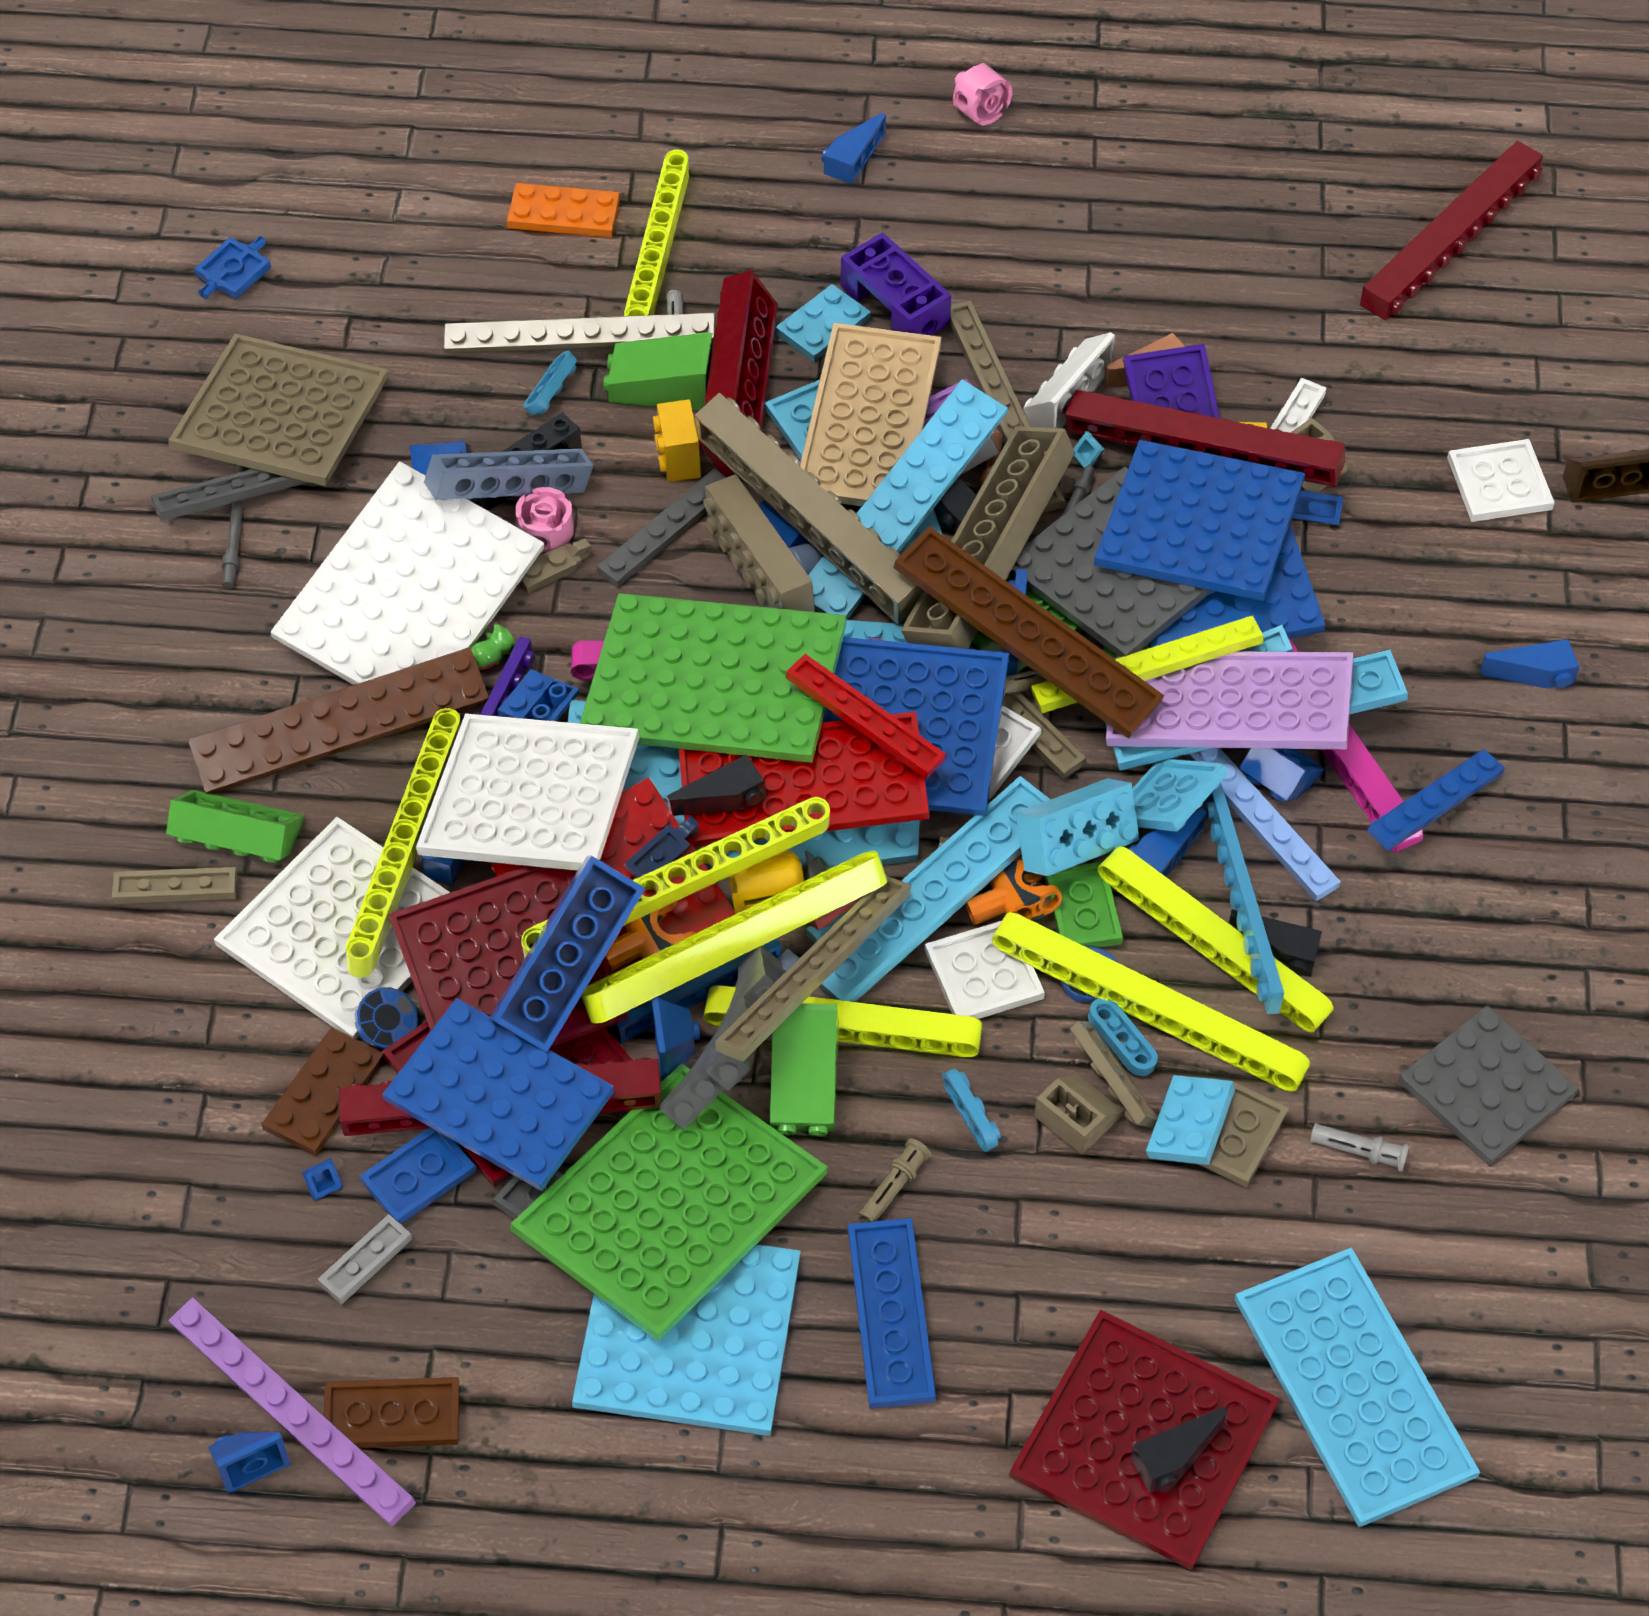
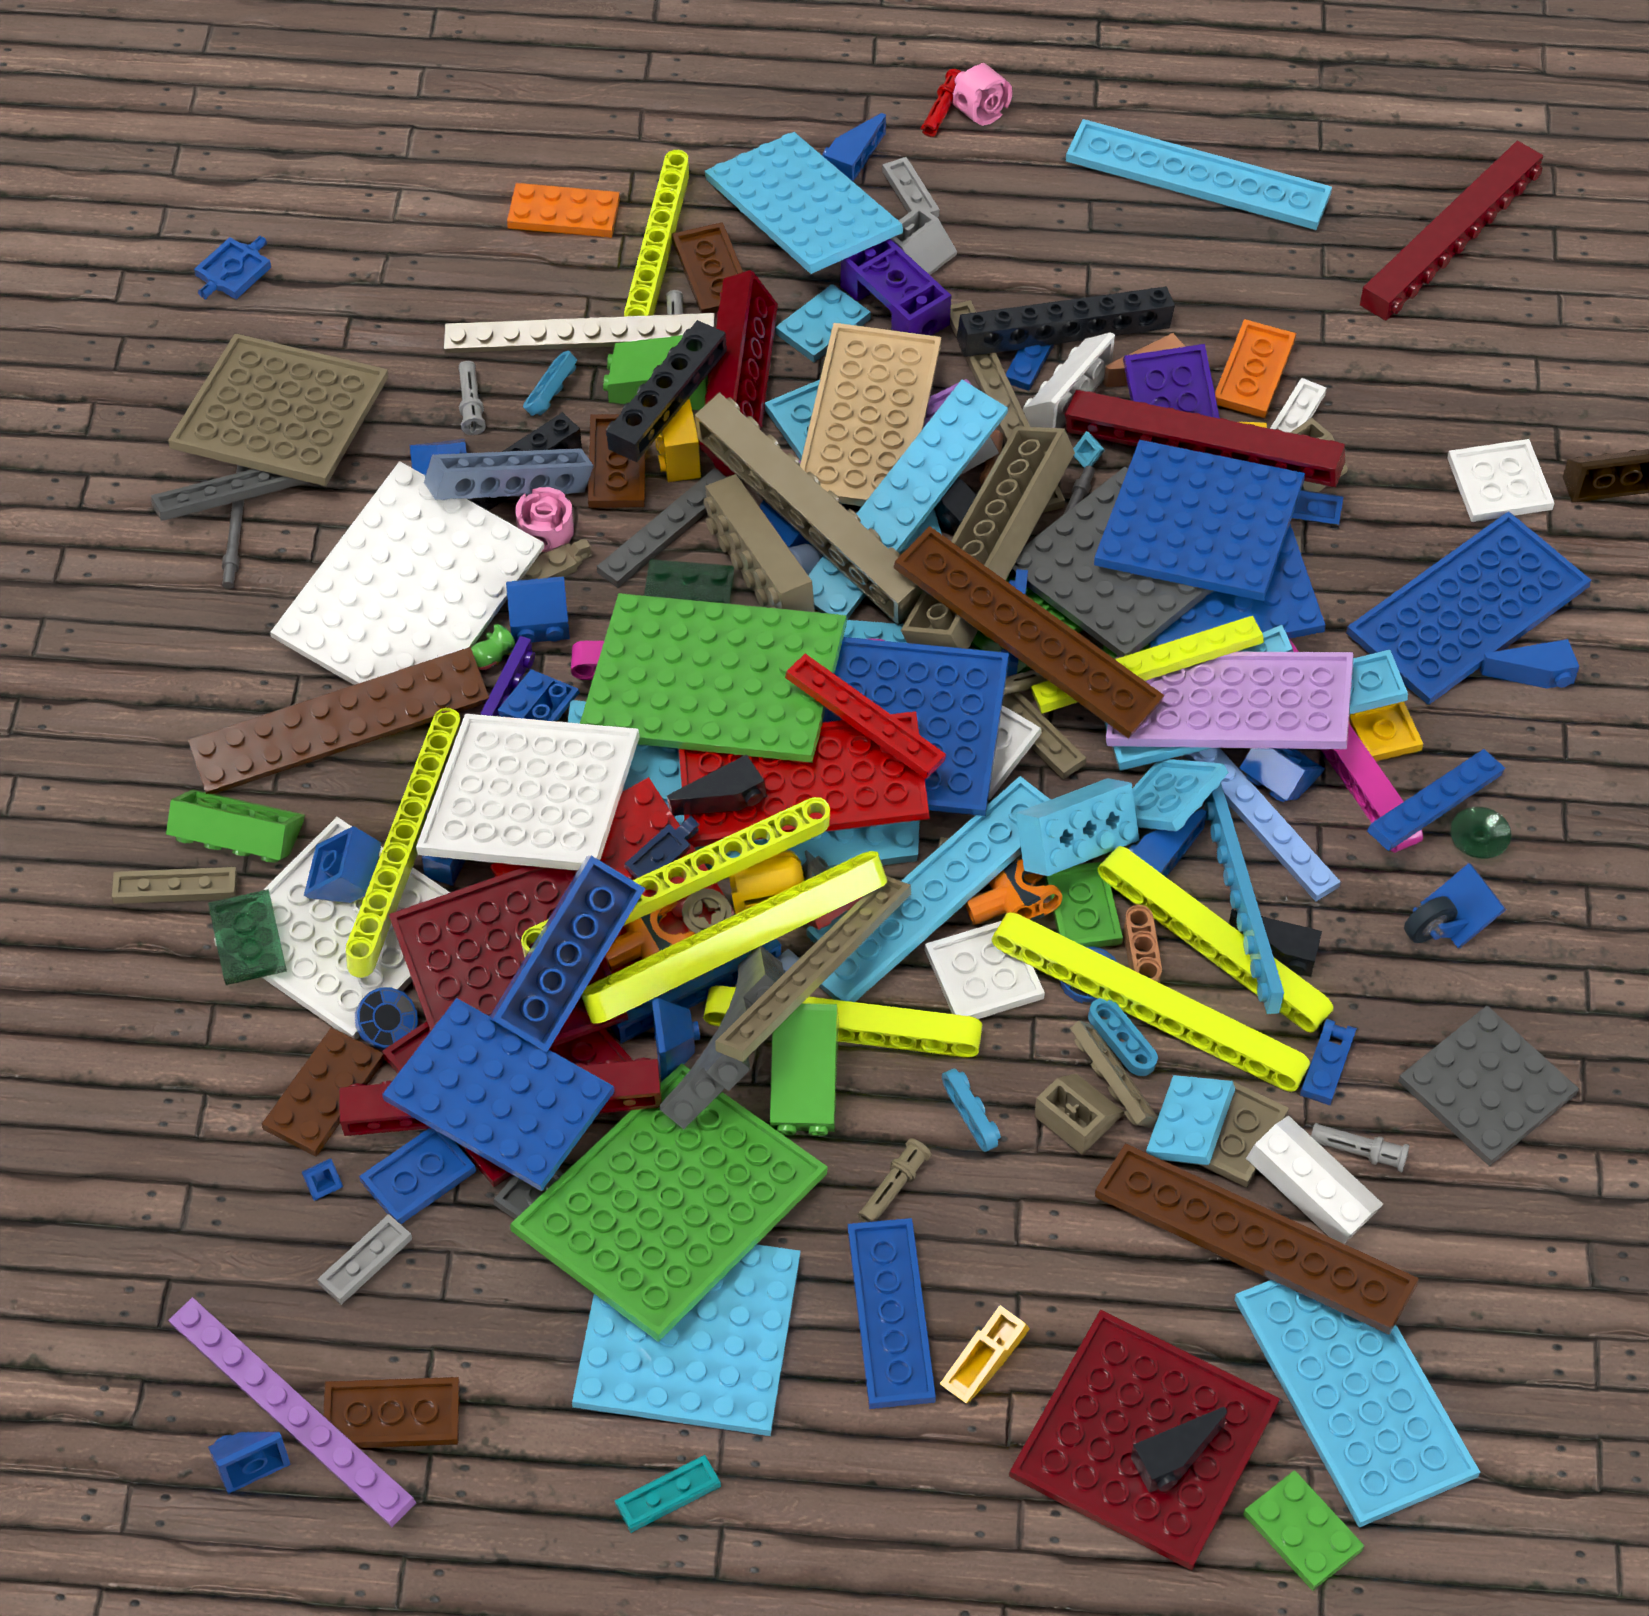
none -> clear green plate [208,889,287,985]
none -> blue slope [304,826,382,903]
none -> light grey pin [458,361,486,435]
none -> blue slope [506,577,570,644]
none -> reddish brown plate [588,414,646,508]
none -> black brick [606,320,727,462]
none -> teal tile [615,1455,721,1533]
none -> clear green plate [644,559,735,604]
none -> reddish brown plate [672,222,743,314]
none -> dark tan gear [682,889,731,933]
none -> medium azure plate [705,132,903,274]
none -> light grey plate [882,157,940,217]
none -> light grey slope [890,205,957,275]
none -> red pin [921,69,962,137]
none -> yellow slope [940,1306,1030,1404]
none -> black brick [956,286,1175,357]
none -> blue plate [1006,345,1054,391]
none -> medium azure plate [1066,119,1332,230]
none -> reddish brown plate [1095,1143,1419,1335]
none -> nougat beam [1123,905,1162,983]
none -> orange plate [1215,319,1296,418]
none -> bright green plate [1243,1470,1364,1591]
none -> white slope [1246,1116,1383,1244]
none -> blue plate [1300,1019,1357,1105]
none -> blue plate [1346,511,1591,705]
none -> yellow plate [1349,701,1423,761]
none -> blue plate [1404,863,1507,949]
none -> clear green dish [1450,807,1511,859]

